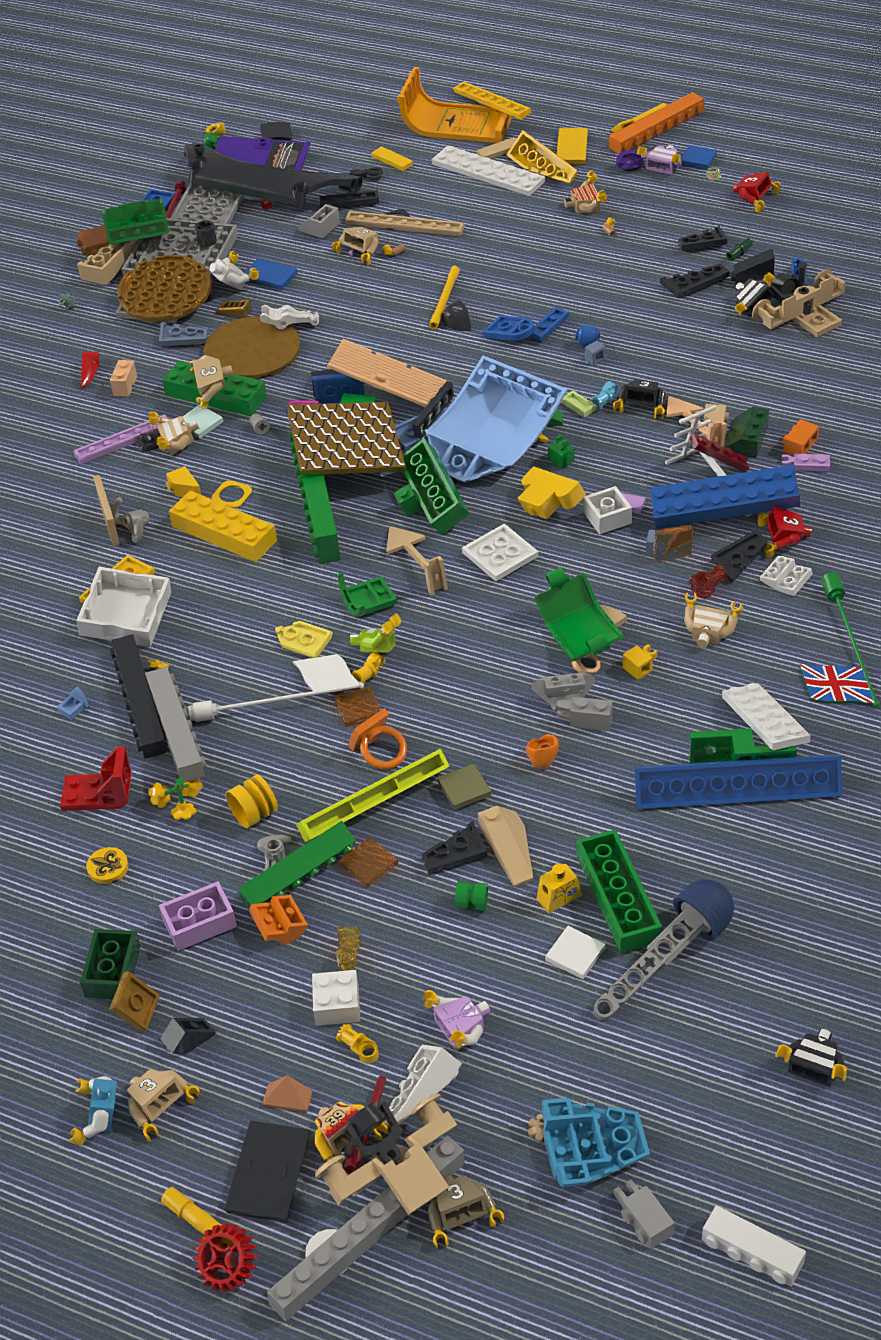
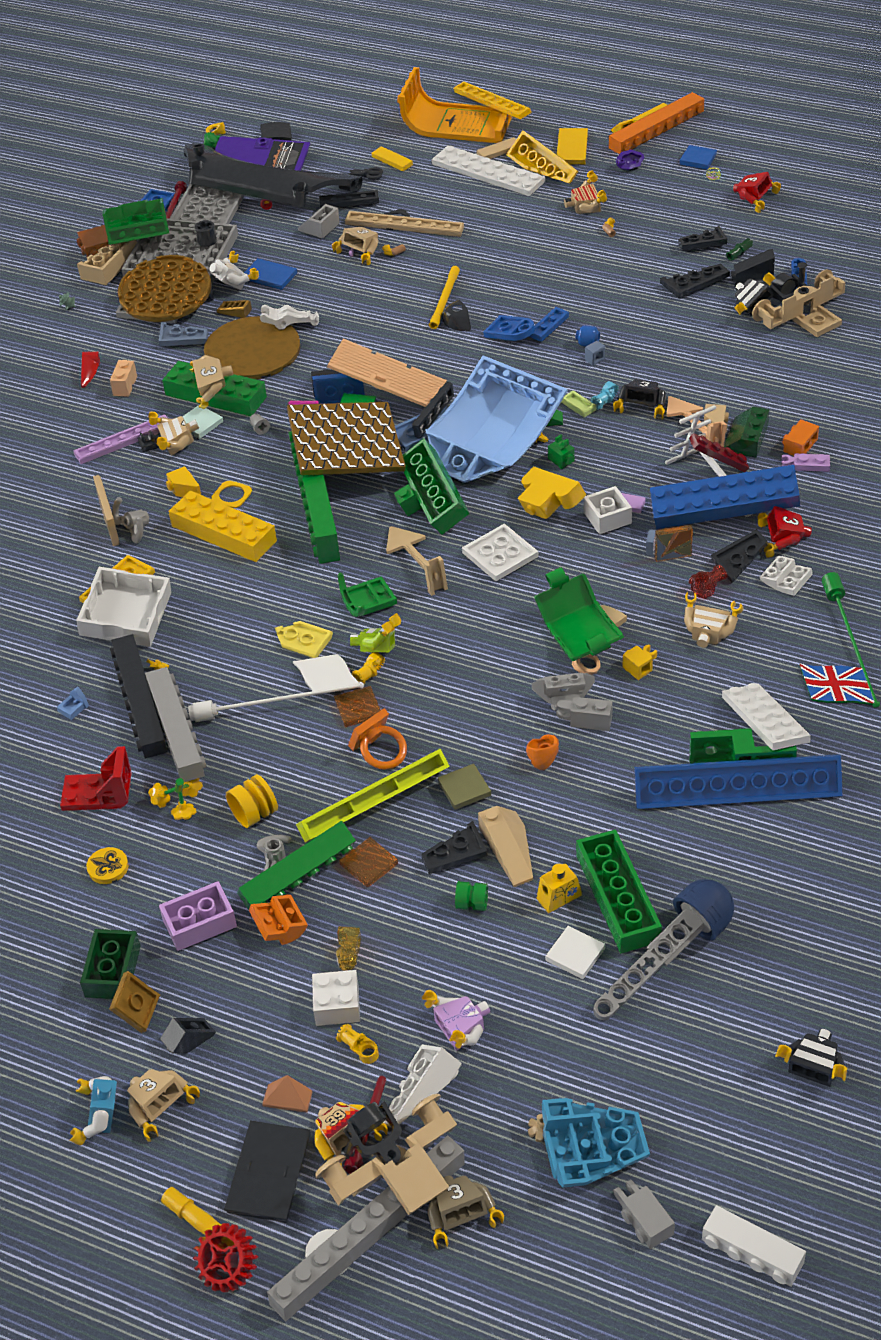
lavender torso [637,145,682,175] -> none

